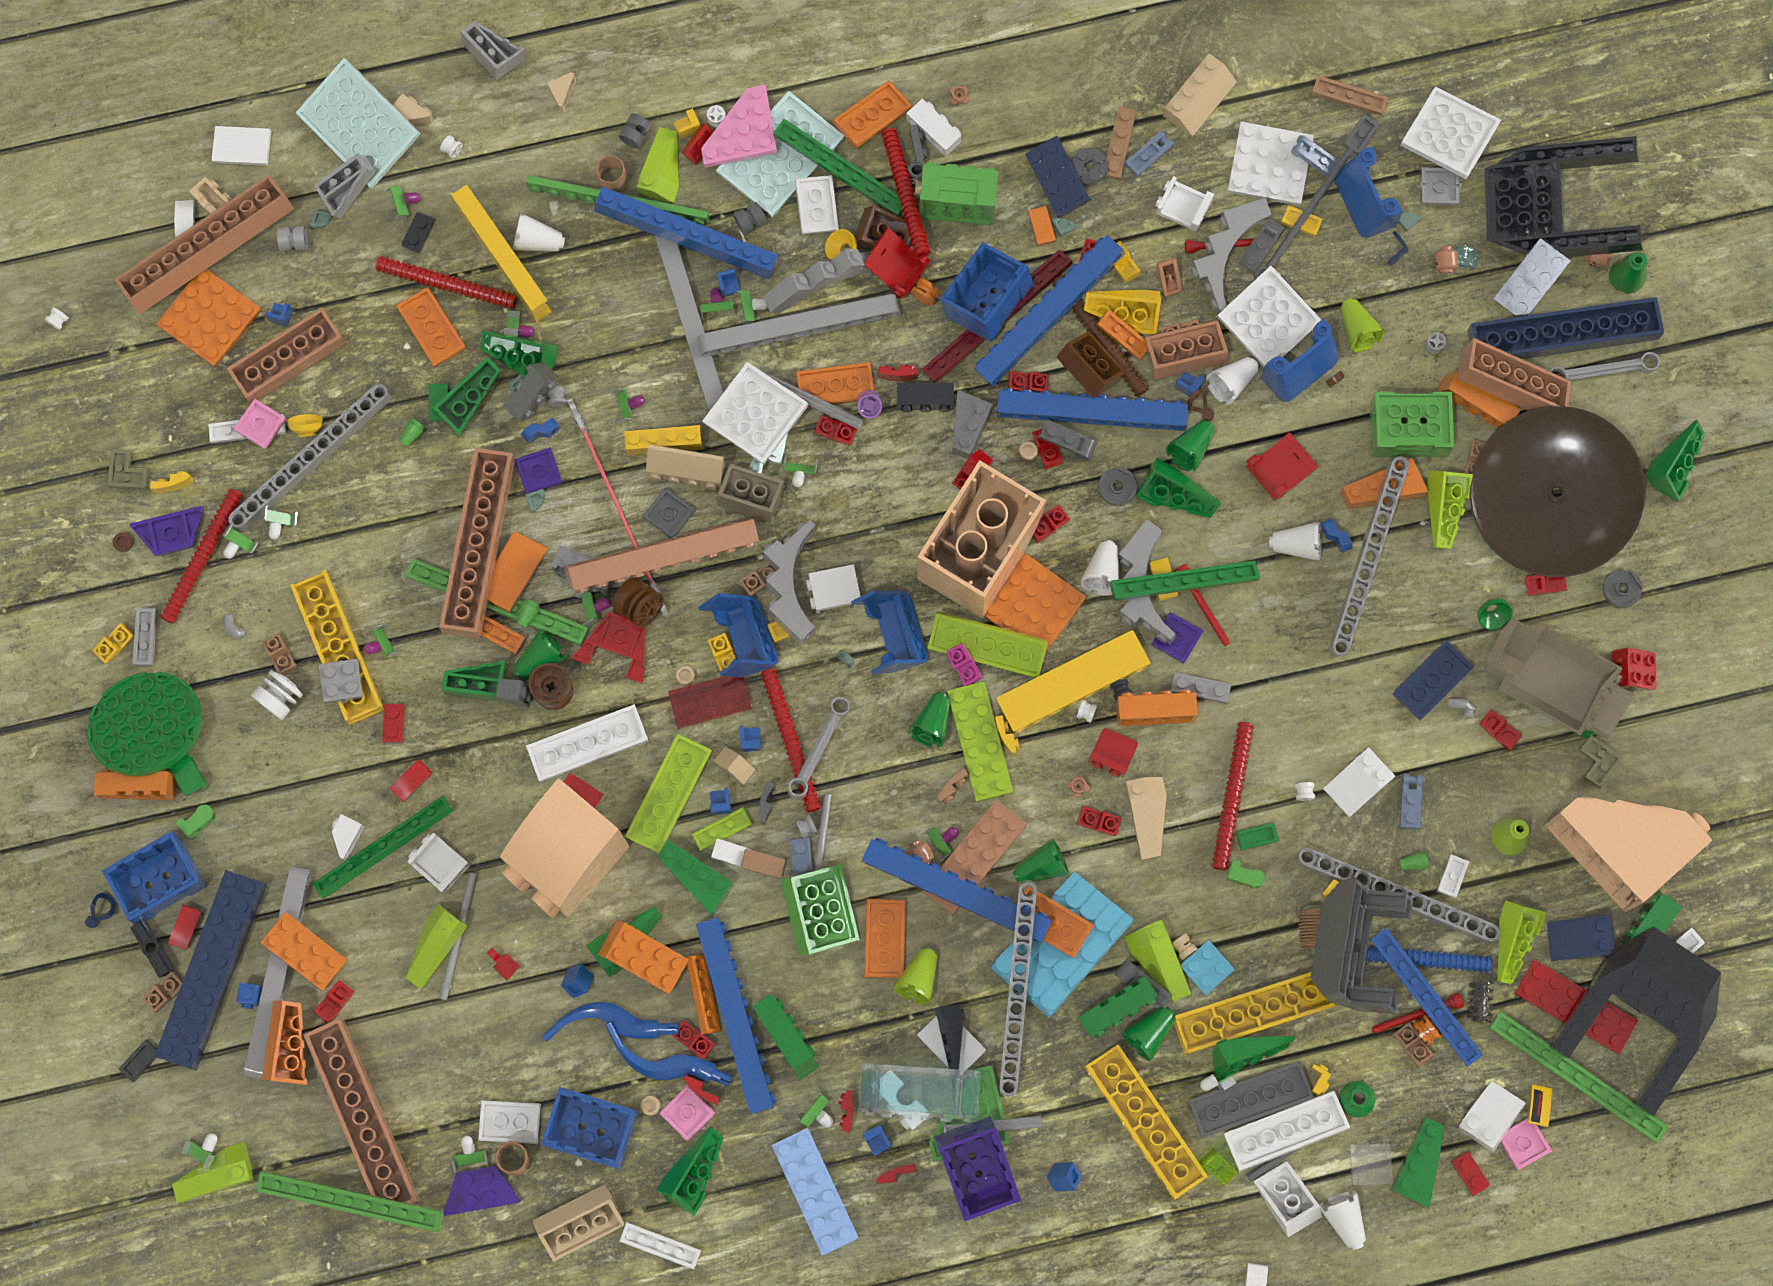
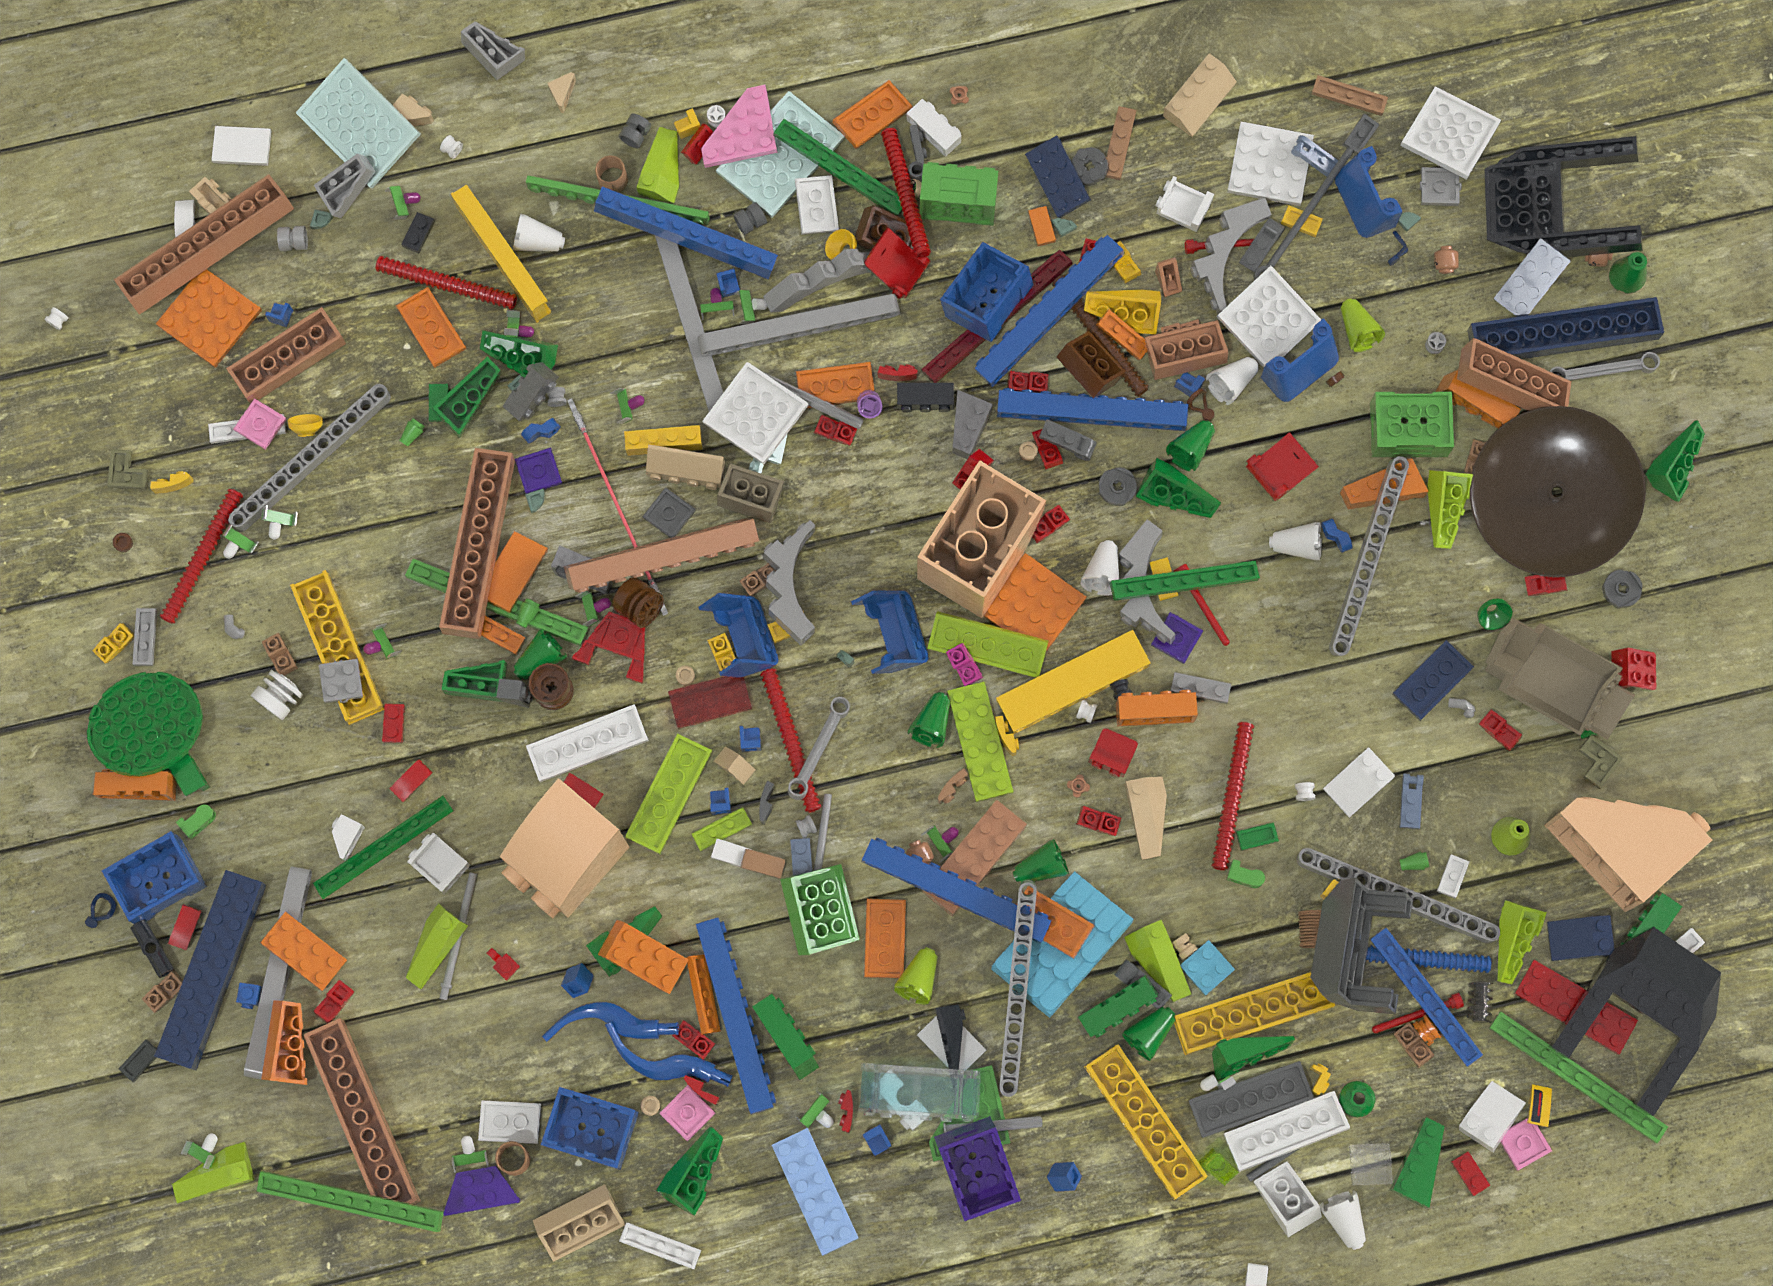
dark purple wing [130,506,204,557] -> none
green wedge [657,840,734,918] -> none
piece [783,455,818,487] -> none
white panel [806,564,861,614] -> none
red slope [876,1164,916,1184] -> none
orange wheel [911,278,941,306] -> none
sand blue plate [1125,131,1175,177] -> none
clear light blue slope [1456,245,1479,269] -> none

